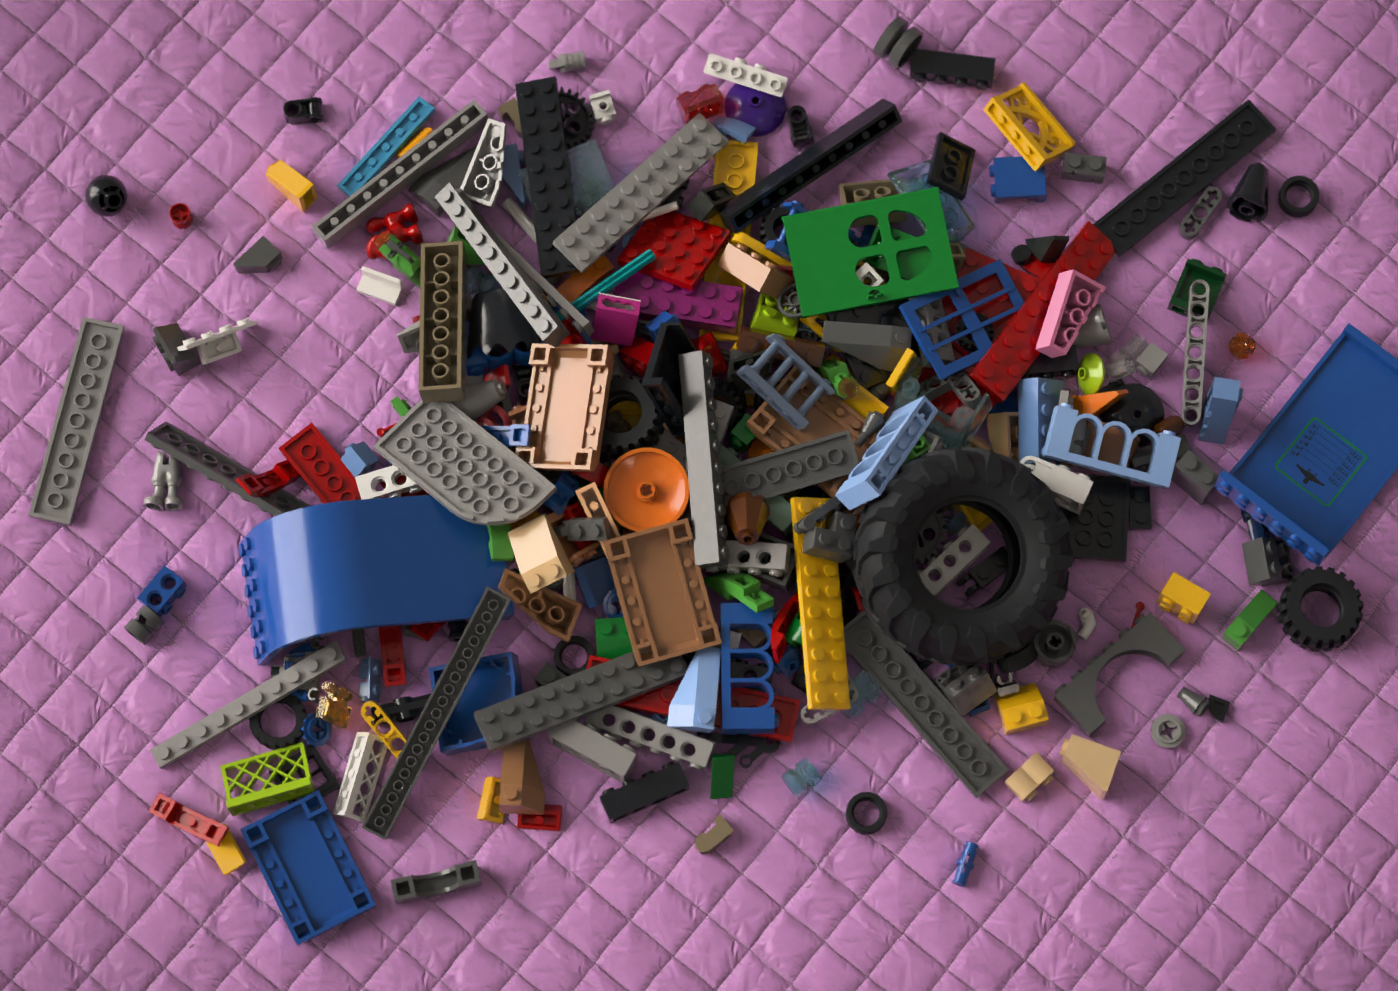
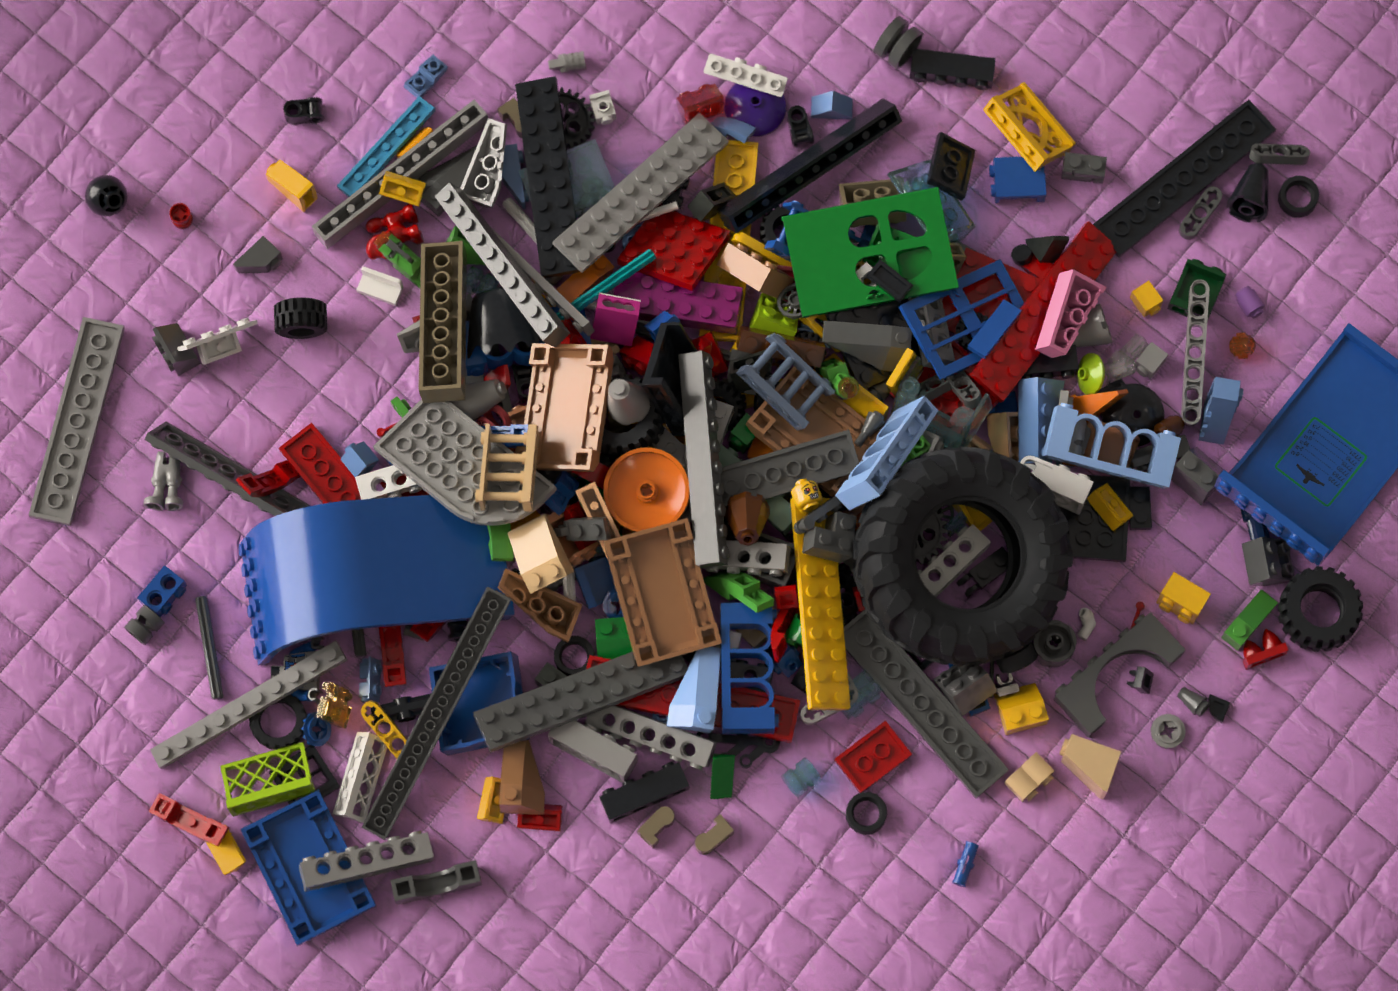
none -> dark grey axle [195,596,223,700]
none -> black tyre [274,297,327,339]
none -> light grey brick [299,831,434,892]
none -> yellow slope [379,171,426,206]
none -> medium blue slope [404,55,448,98]
none -> tan fence [475,424,539,511]
none -> light grey cone [607,379,650,425]
none -> dark tan leg [637,806,675,848]
none -> red plate [774,585,799,609]
none -> yellow head [791,478,822,512]
none -> medium blue slope [811,91,853,120]
none -> red plate [834,720,912,793]
none -> black tile [867,260,913,303]
none -> blue tile [967,299,1022,359]
none -> yellow slope [1087,483,1134,531]
none -> black tile [1127,666,1154,694]
none -> yellow brick [1130,281,1163,317]
none -> medium lavender brick [1235,286,1265,318]
none -> red tile [1243,629,1289,670]
none -> dark grey beam [1249,144,1310,165]

